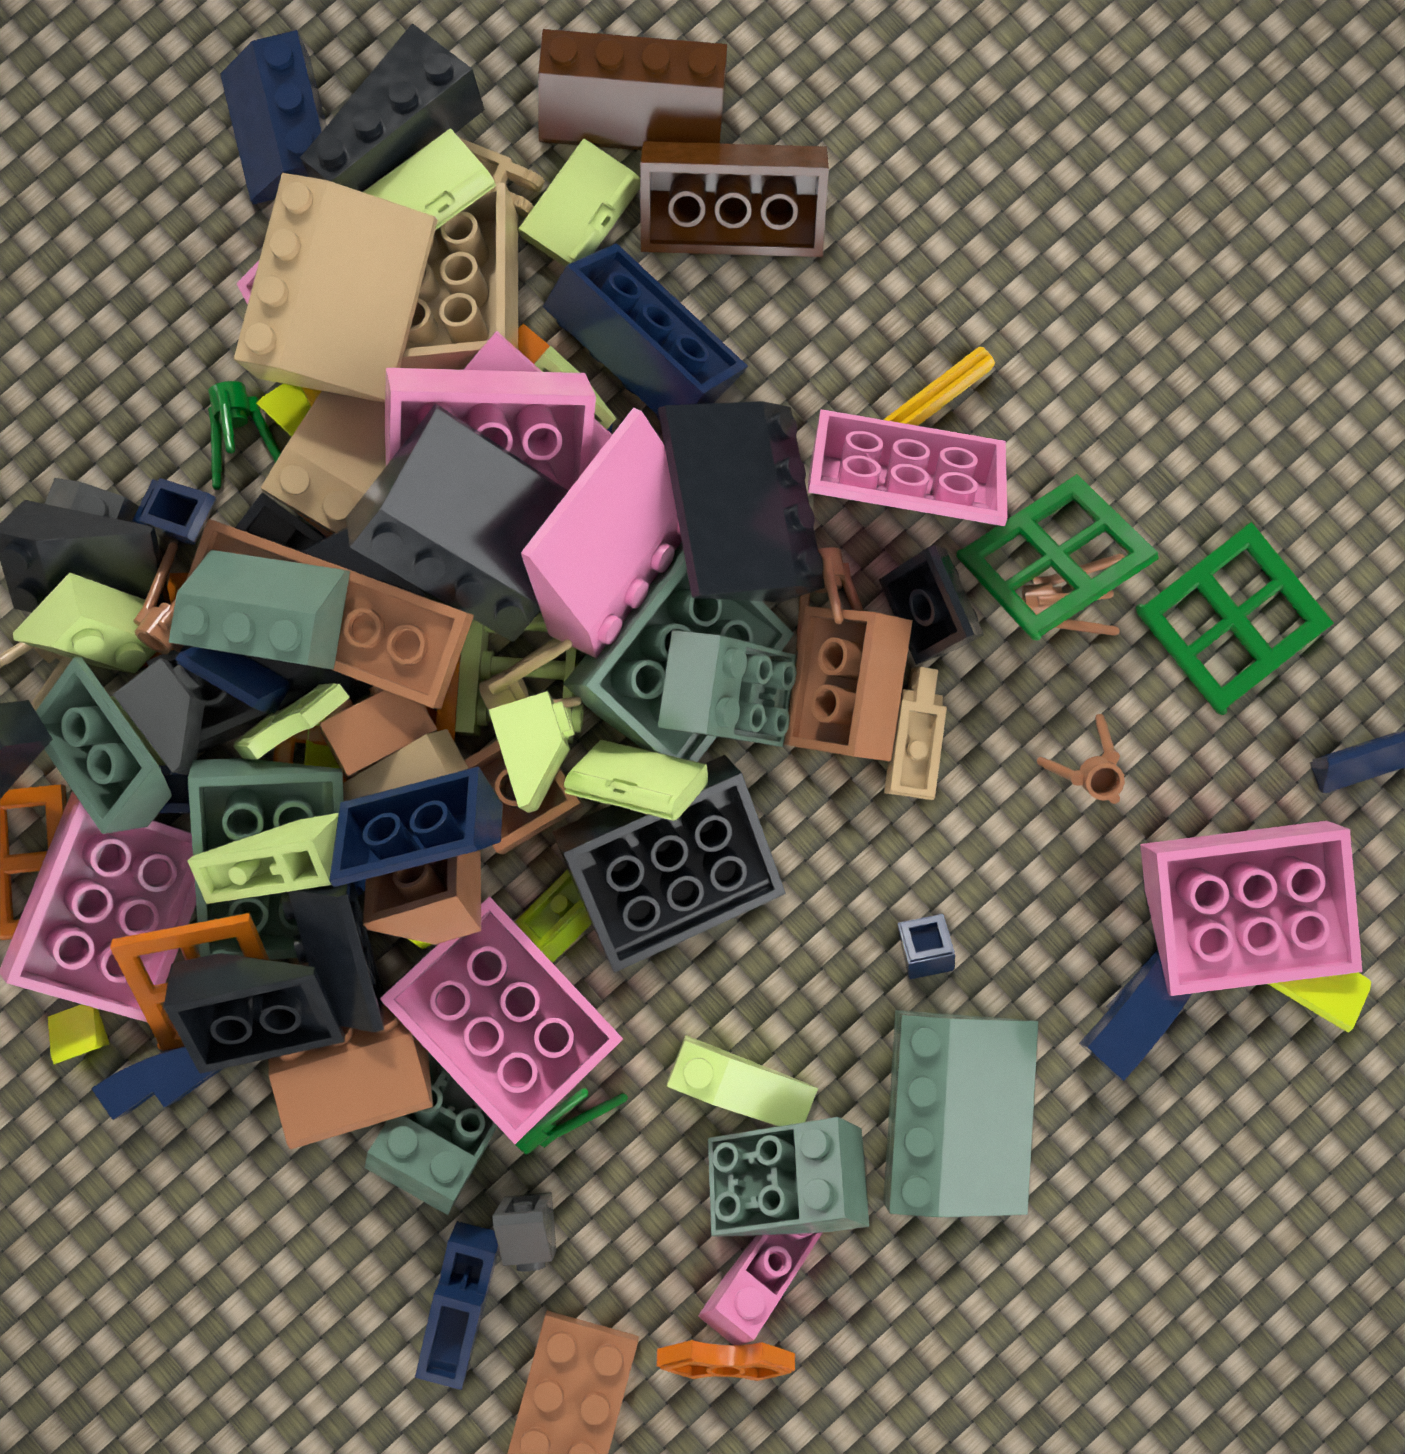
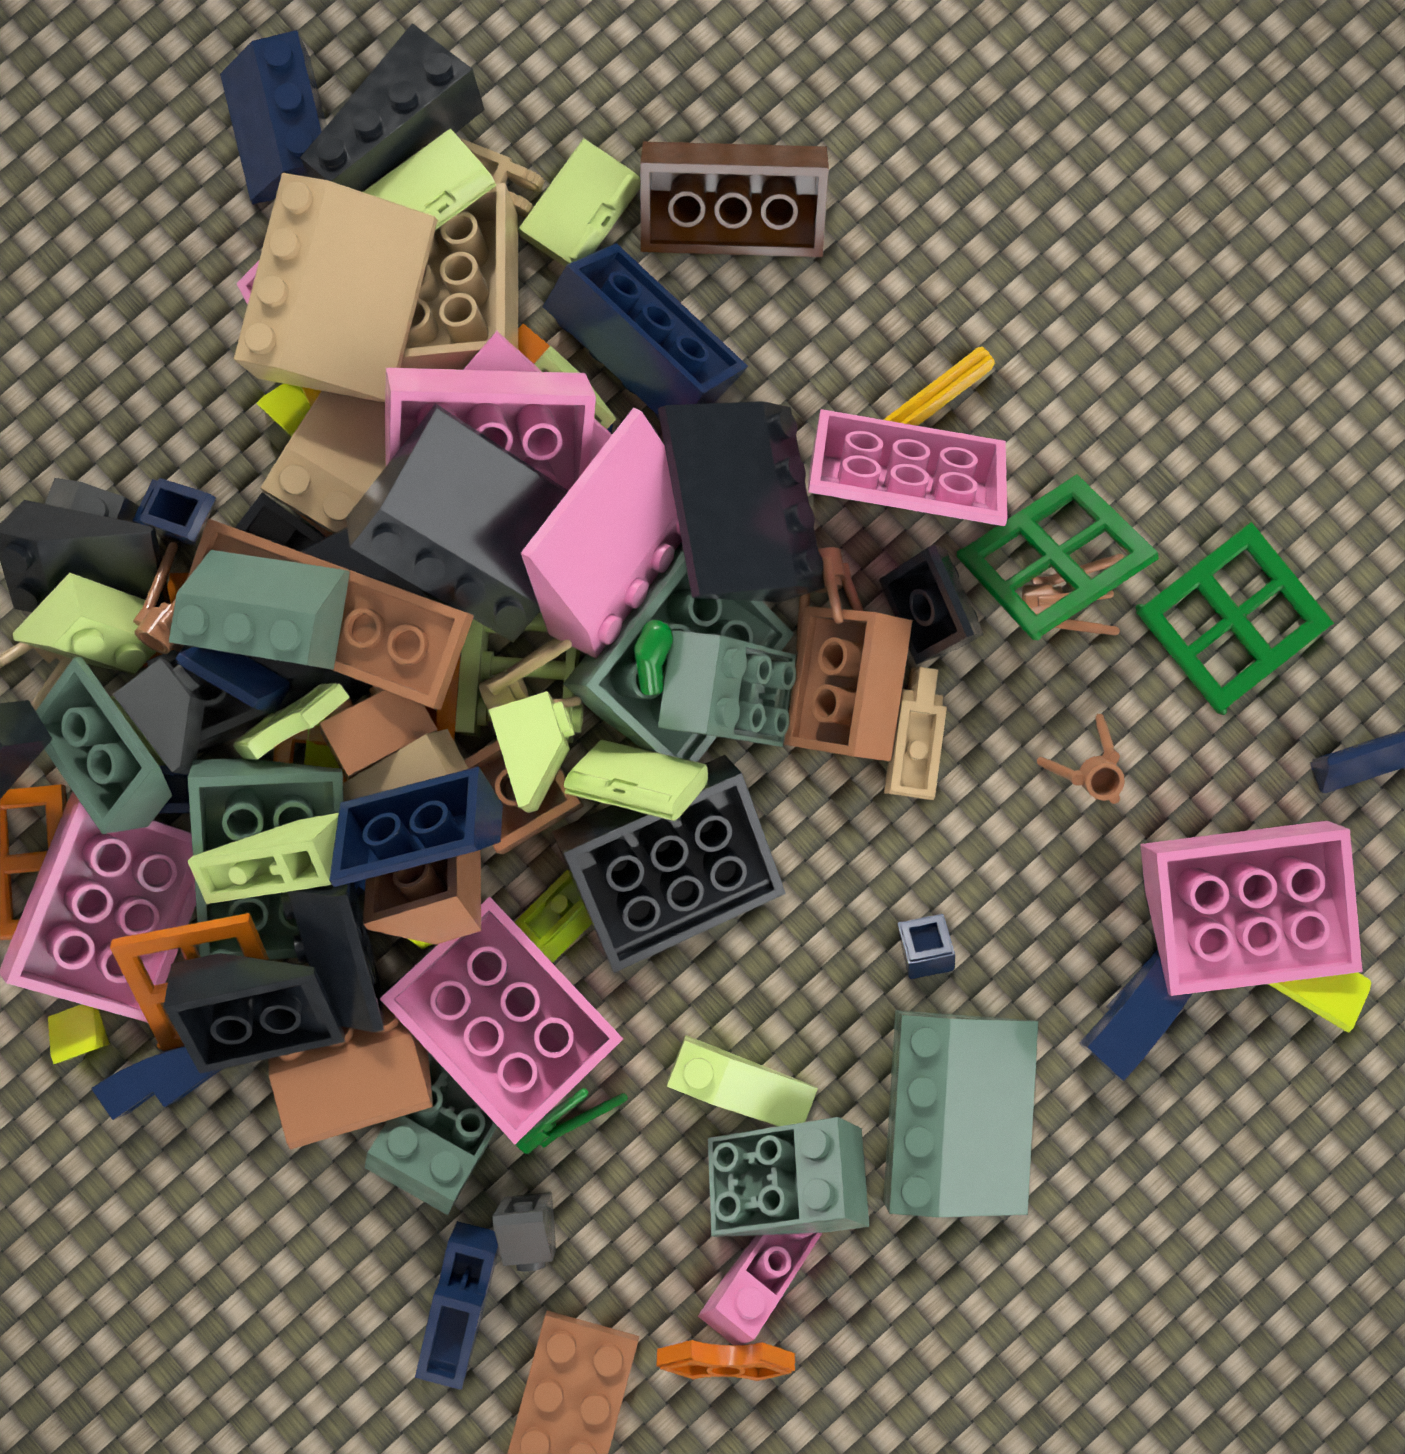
green plant [208,381,281,490] -> none
reddish brown slope [538,29,727,151] -> none
none -> green arm [634,620,673,695]

